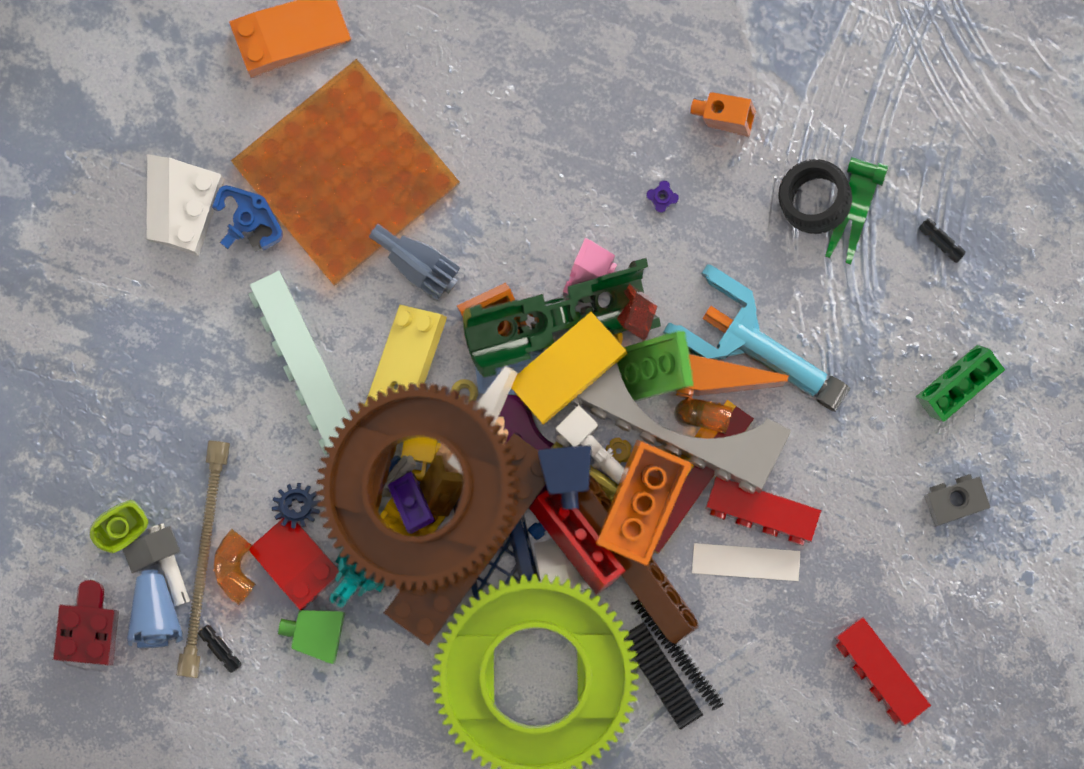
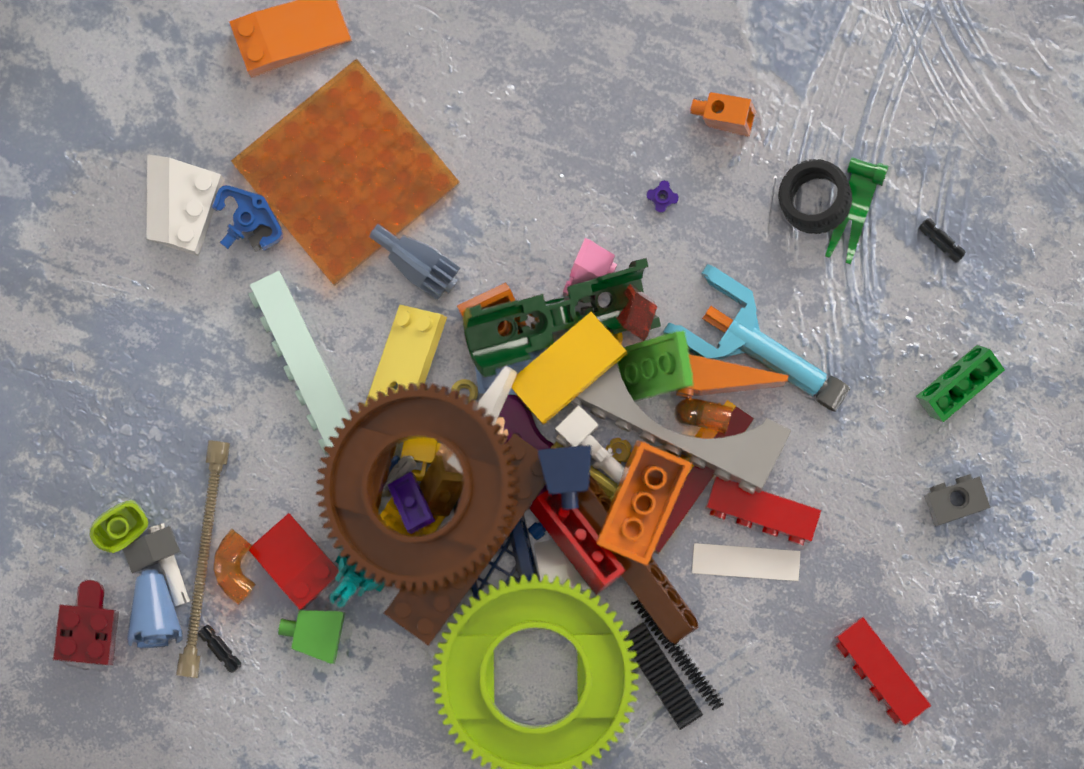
dark blue gear [272,483,321,529] -> none

